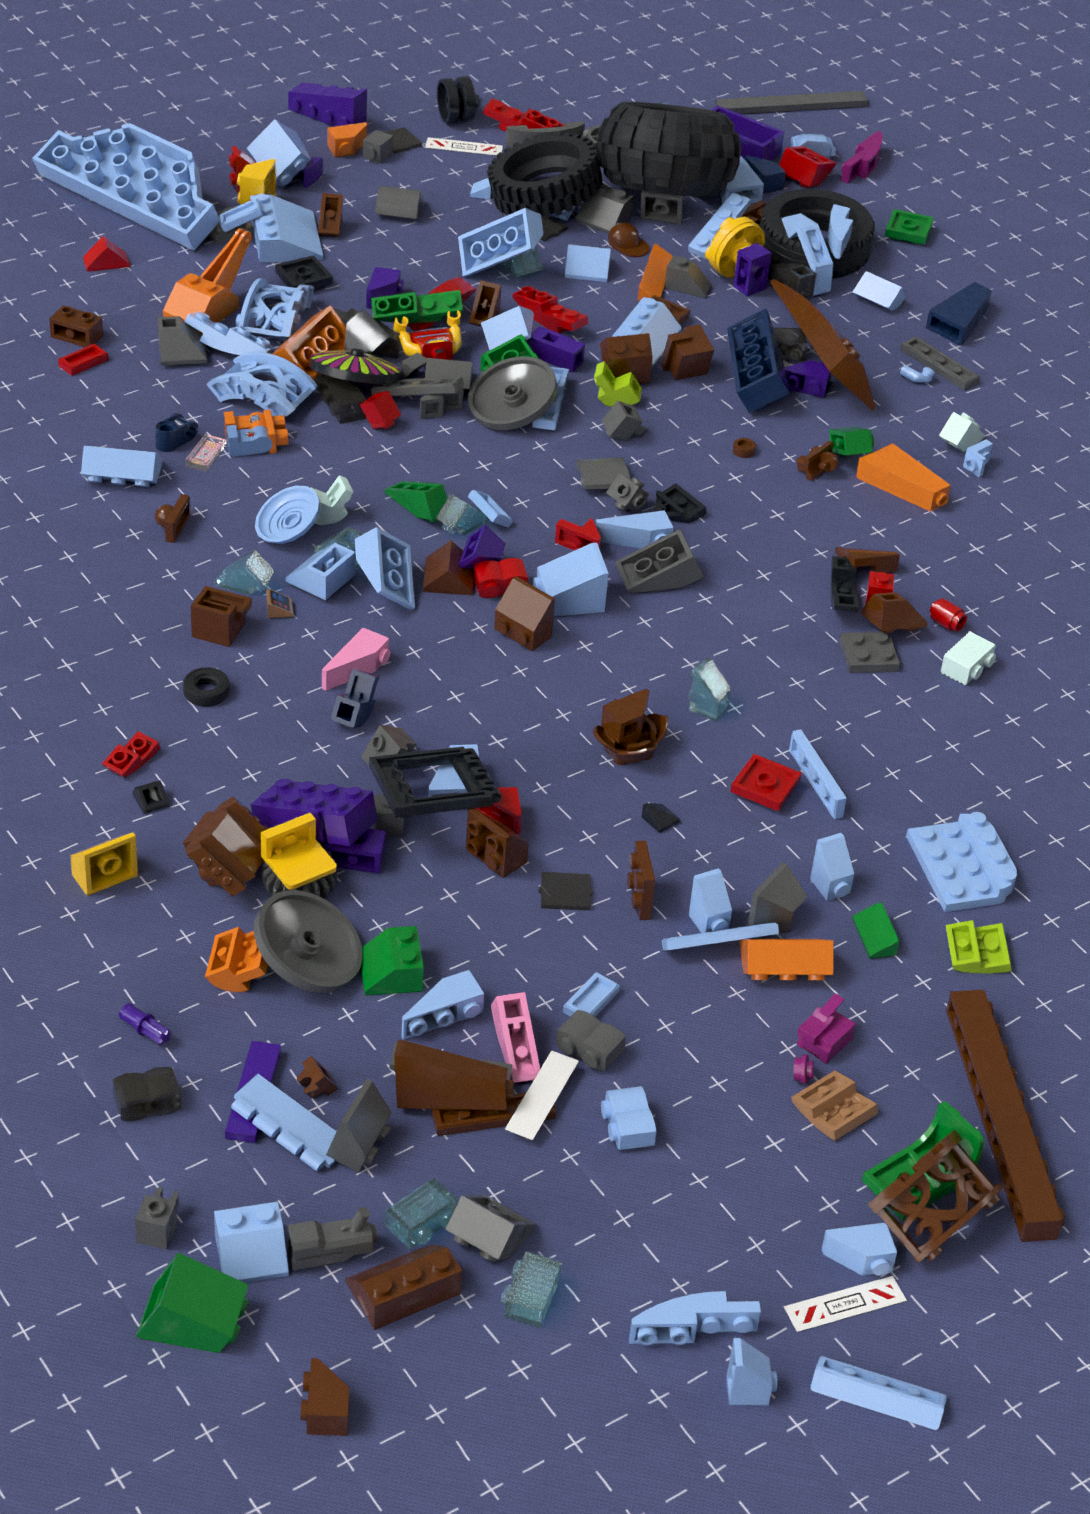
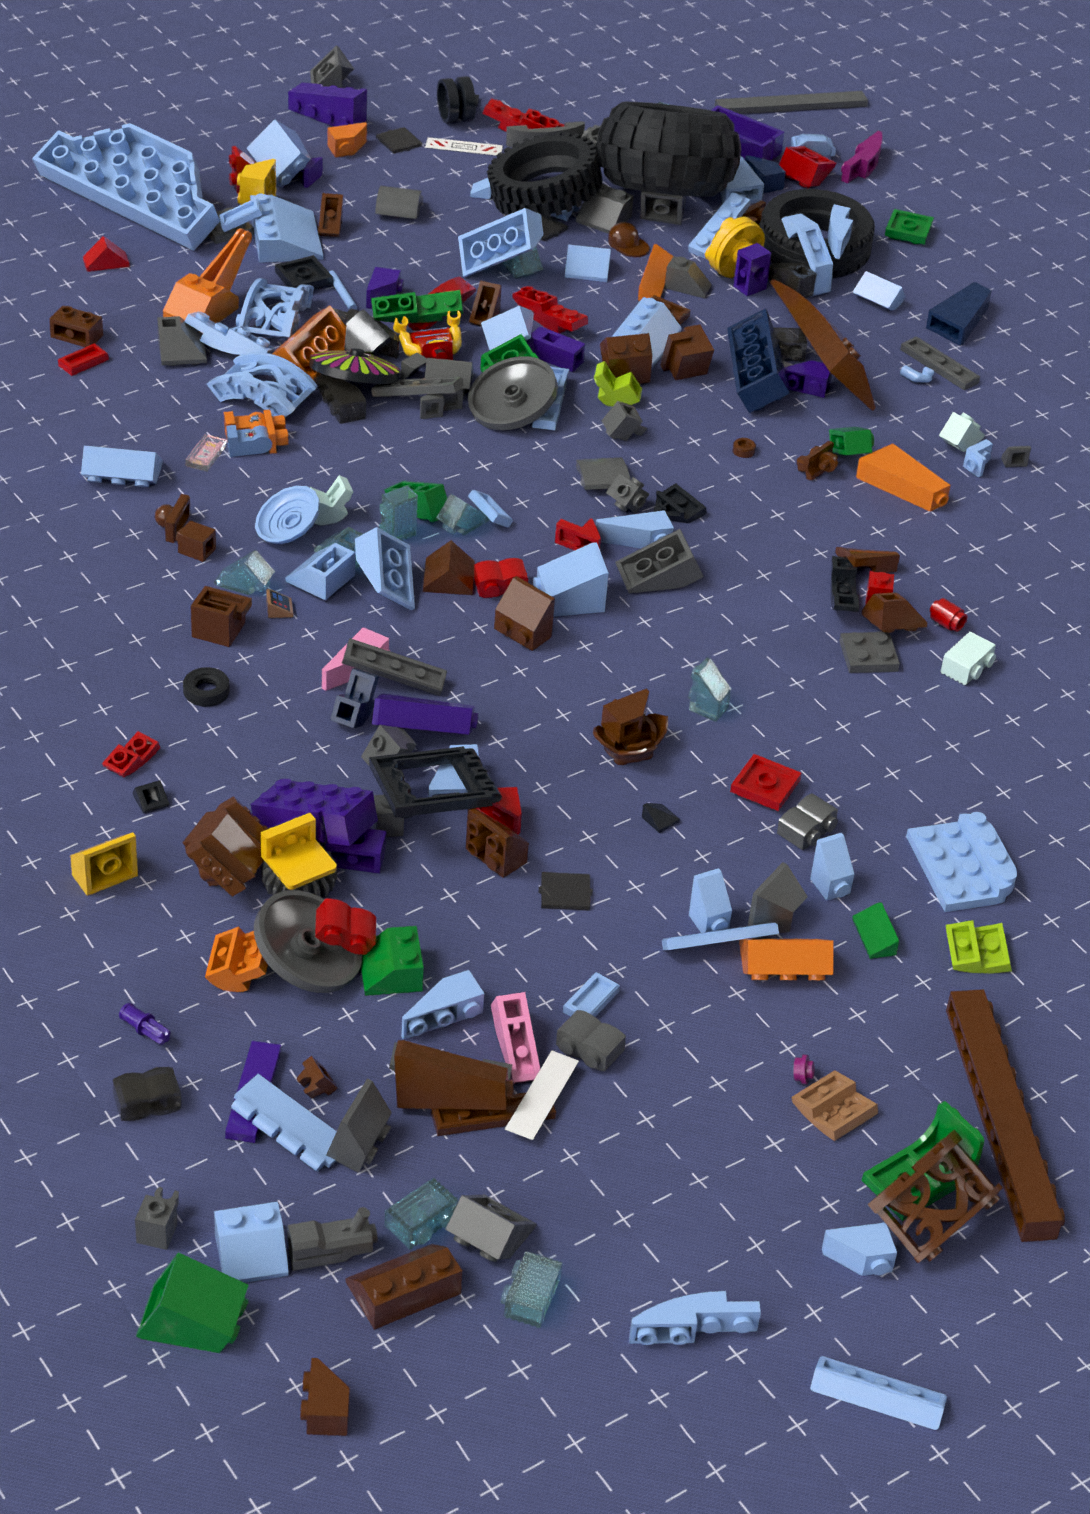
dark blue piece [155,413,198,452] -> none
red brick [360,391,401,429] -> none
dark grey brick [363,130,393,163] -> none
dark purple slope [459,525,506,569] -> none
light blue brick [601,1086,656,1150] -> none
reddish brown plate [627,840,655,920] -> none
light blue slope [727,1338,777,1405] -> none
white sticker [784,1276,907,1332] -> none
light blue tile [789,729,847,819] -> none
magenta piece [797,993,856,1064] -> none
none -> reddish brown brick [176,520,216,562]
none -> dark grey slope [310,45,354,88]
none -> red brick [315,898,377,955]
none -> light blue bar [329,270,357,312]
none -> dark grey tile [342,638,447,696]
none -> dark purple slope [372,693,479,735]
none -> clear light blue brick [379,486,418,541]
none -> dark grey brick [777,793,838,850]
none -> dark grey slope [1001,446,1031,467]

